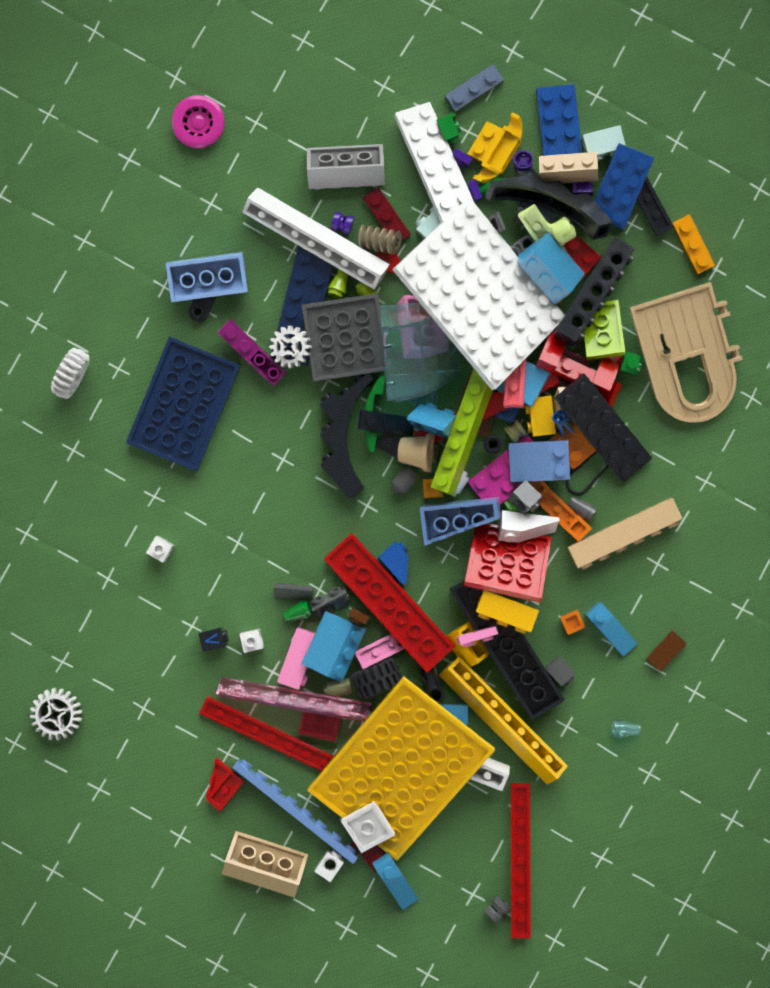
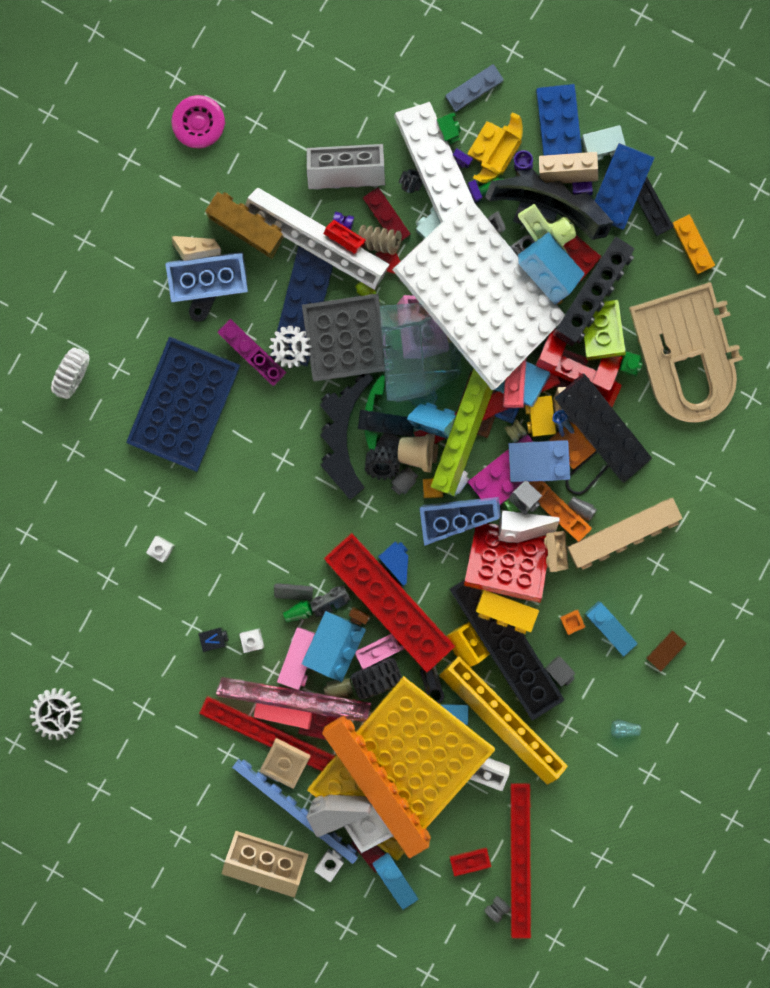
red wing [206,758,245,811] -> none
lime cone [327,269,349,299] -> none
bright pink plate [456,626,498,647] -> none
black cone [483,435,503,454] -> none
none -> tan wing [172,236,221,261]
none -> pearl gold slope [205,192,284,259]
none -> coral tile [254,698,313,729]
none -> tan plate [259,738,311,789]
none -> light grey slope [306,795,372,837]
none -> orange brick [322,715,431,859]
none -> red plate [323,220,366,254]
none -> black tyre [365,446,400,480]
none -> black gear [398,169,423,193]
none -> red plate [449,847,491,876]
none -> tan plate [544,531,569,572]

